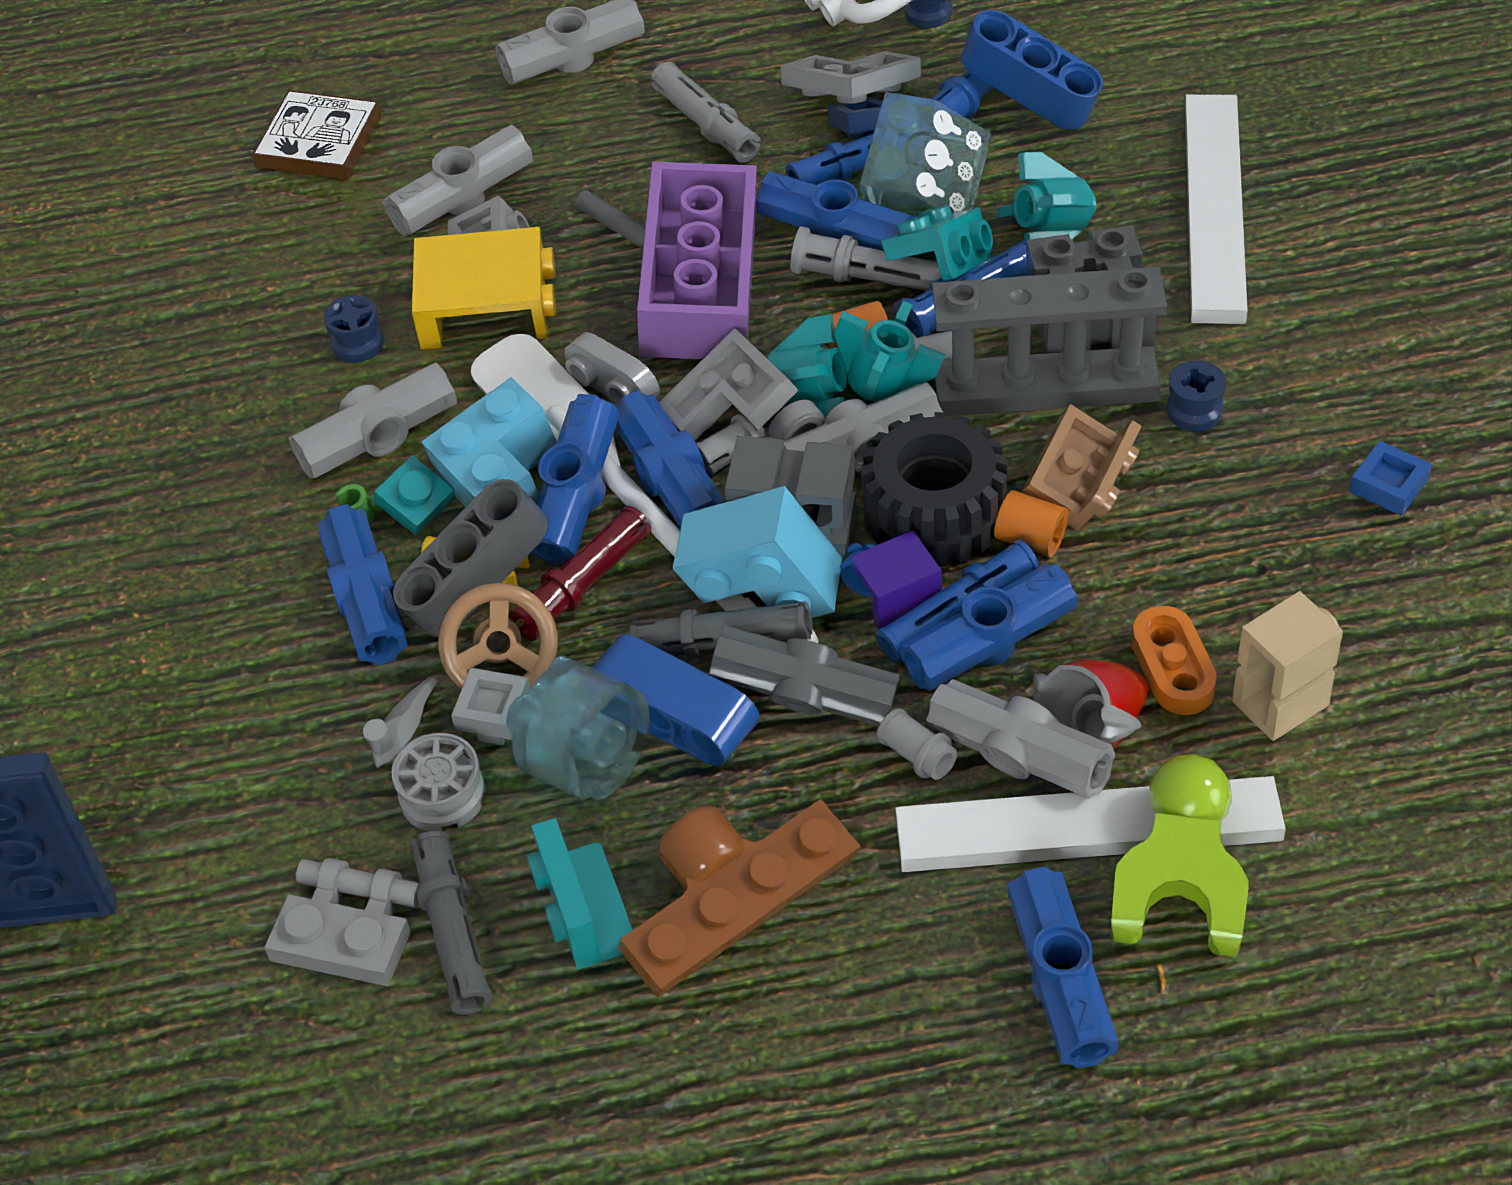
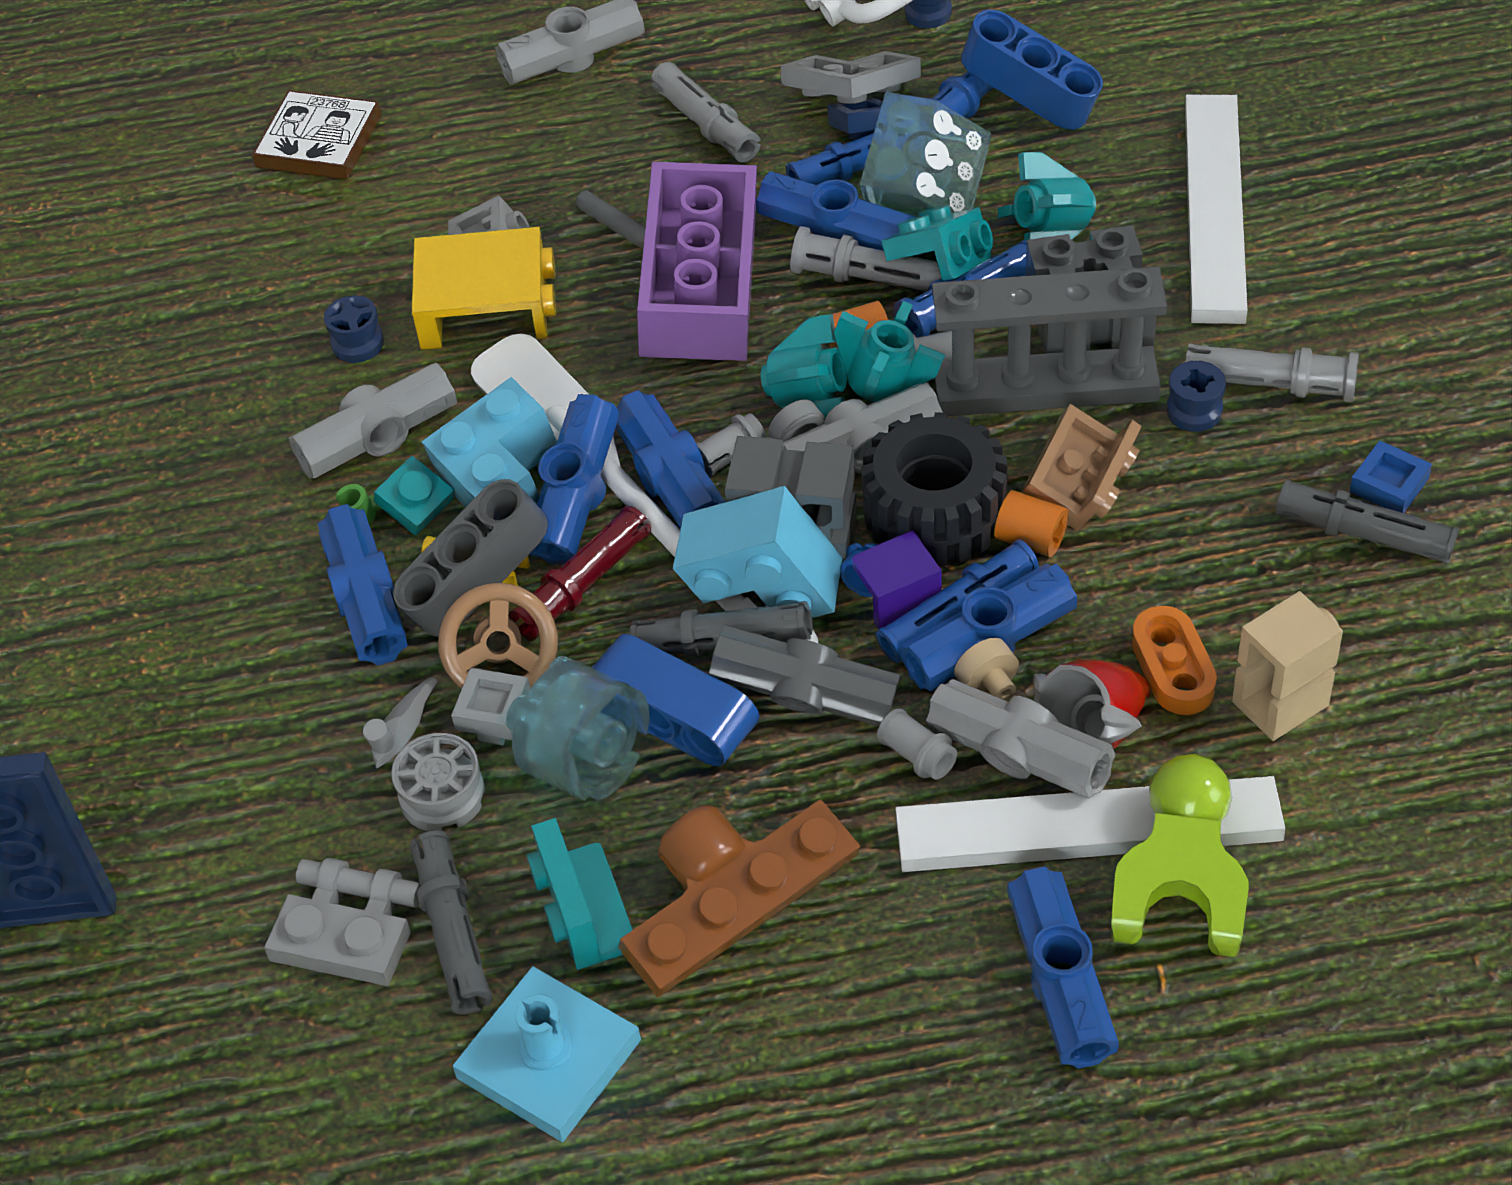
light grey piece [383,124,533,237] -> none
light grey plate [565,332,660,406] -> none
light grey plate [659,328,798,441] -> none
none -> medium azure tile [453,966,641,1143]
none -> tan tile [954,638,1019,701]
none -> light grey pin [1185,343,1359,403]
none -> dark grey pin [1275,479,1459,564]

